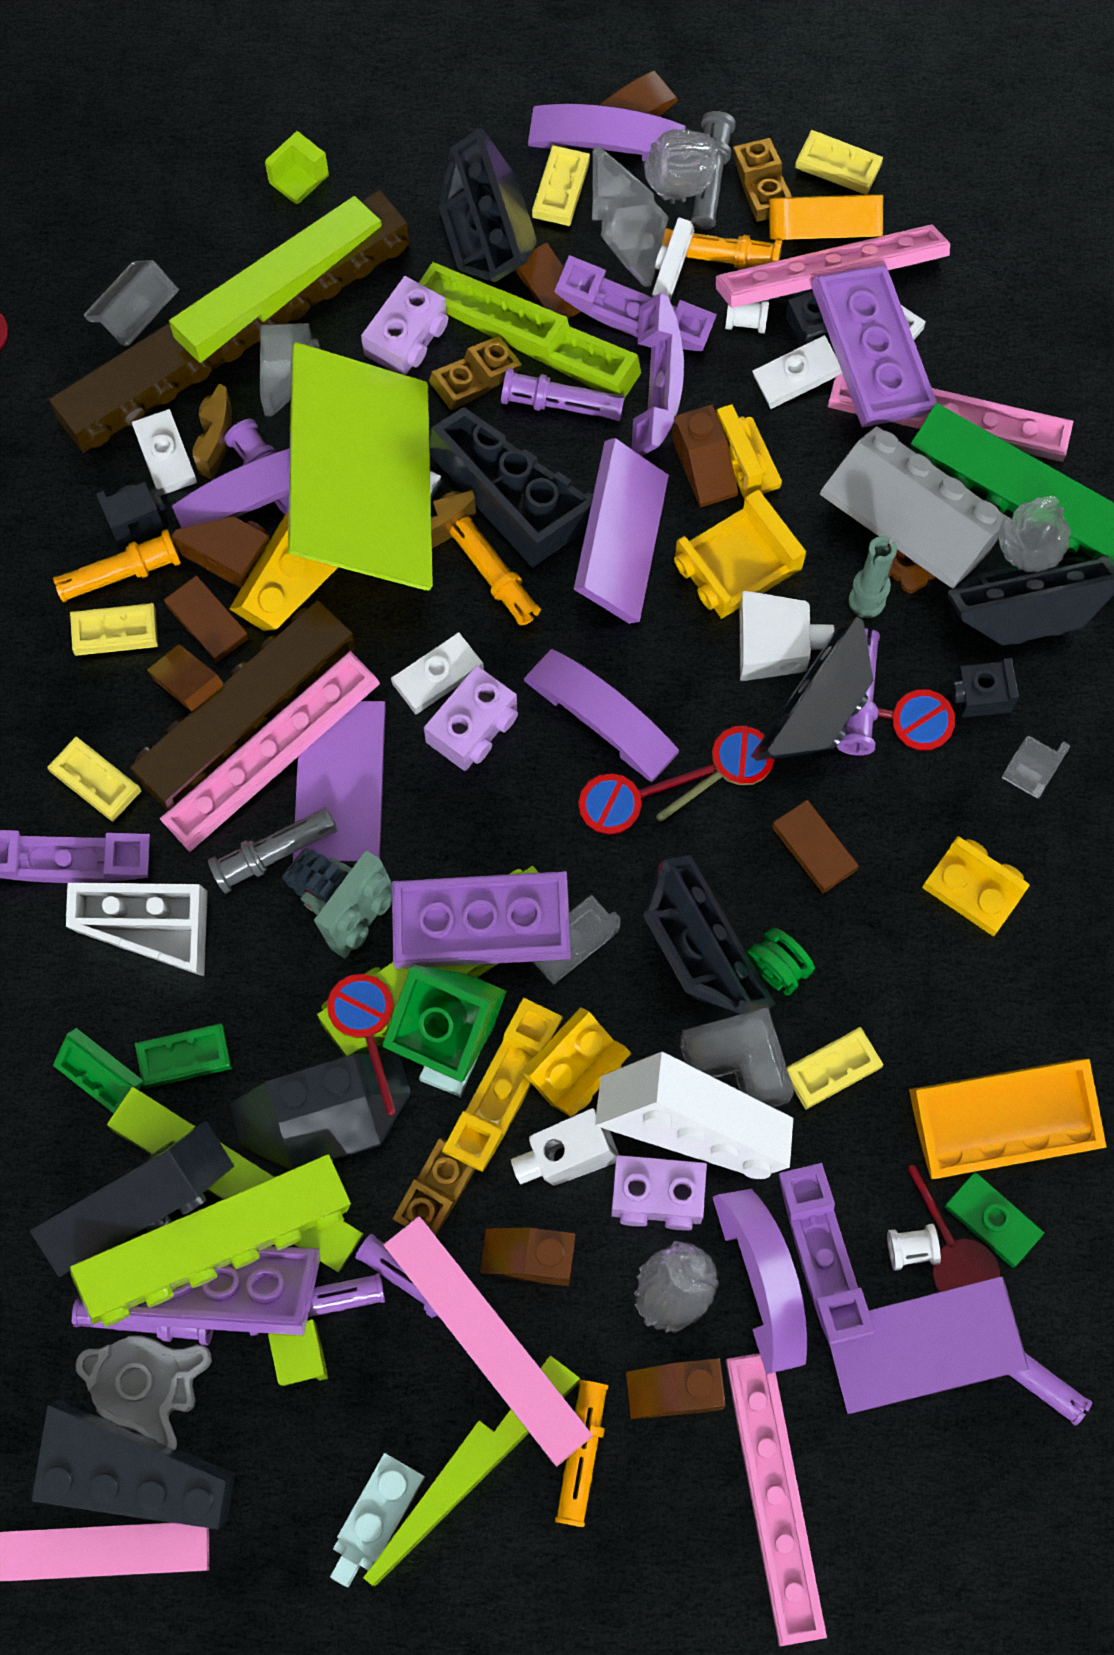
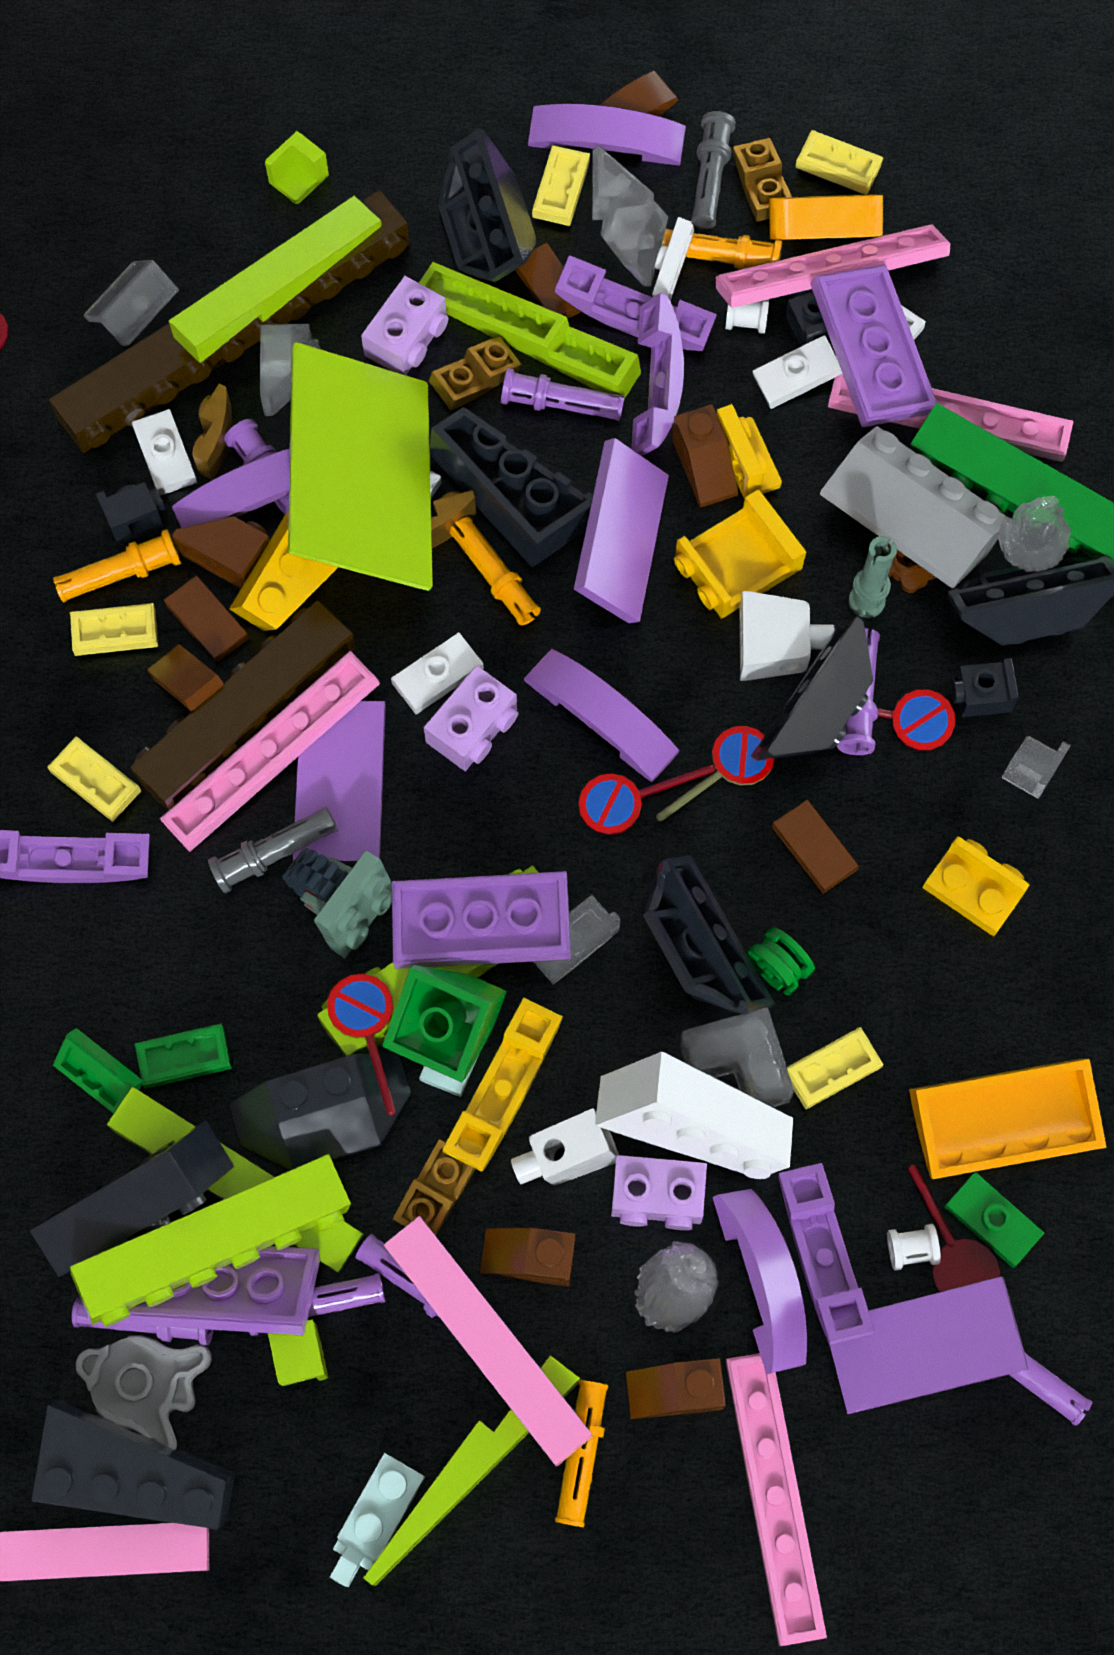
white wedge [66,883,207,976] -> none
yellow bracket [521,1007,630,1117] -> none
clear hair [644,129,718,204] -> none

